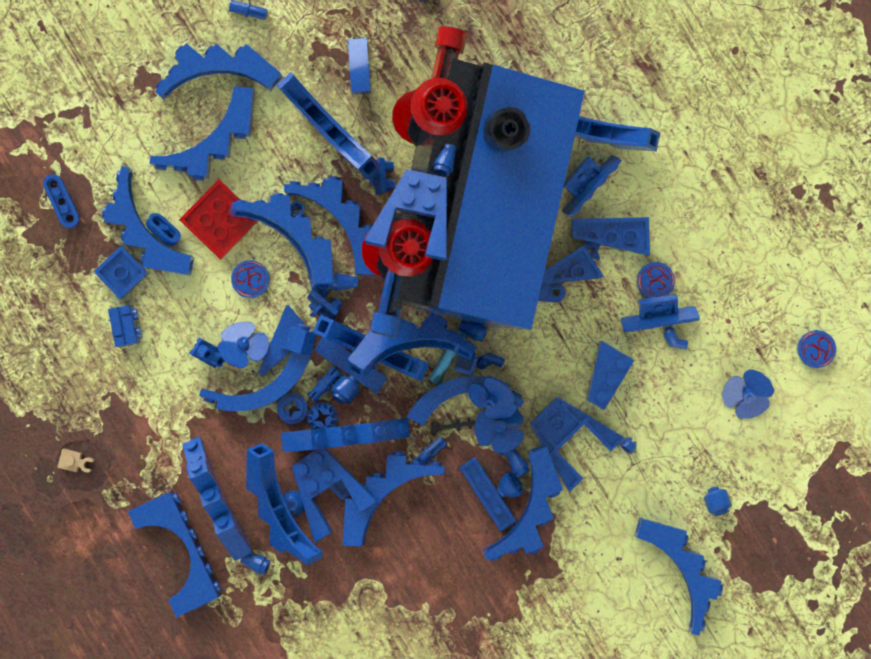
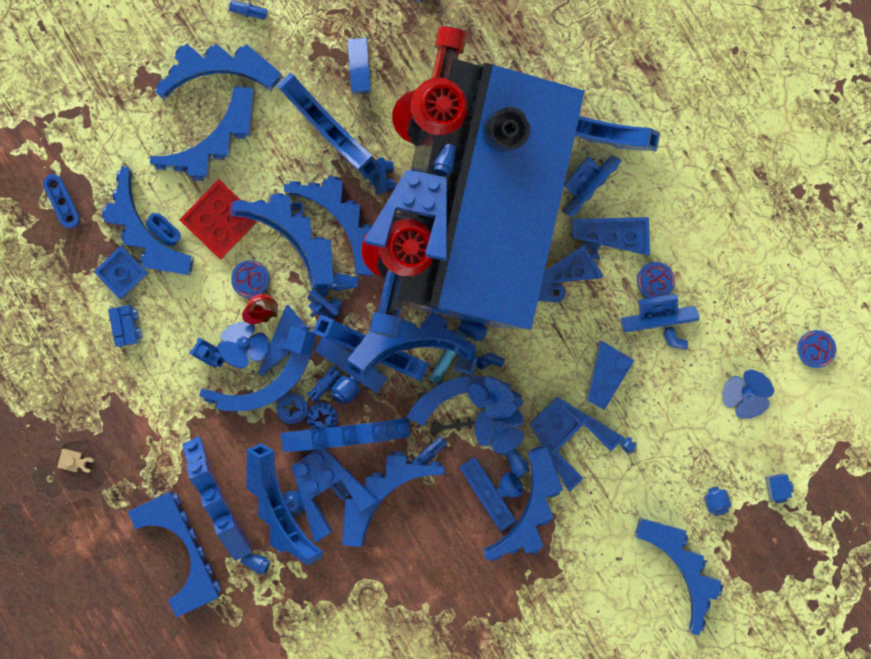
none -> red piece [242,293,278,324]
none -> blue brick [765,473,794,503]

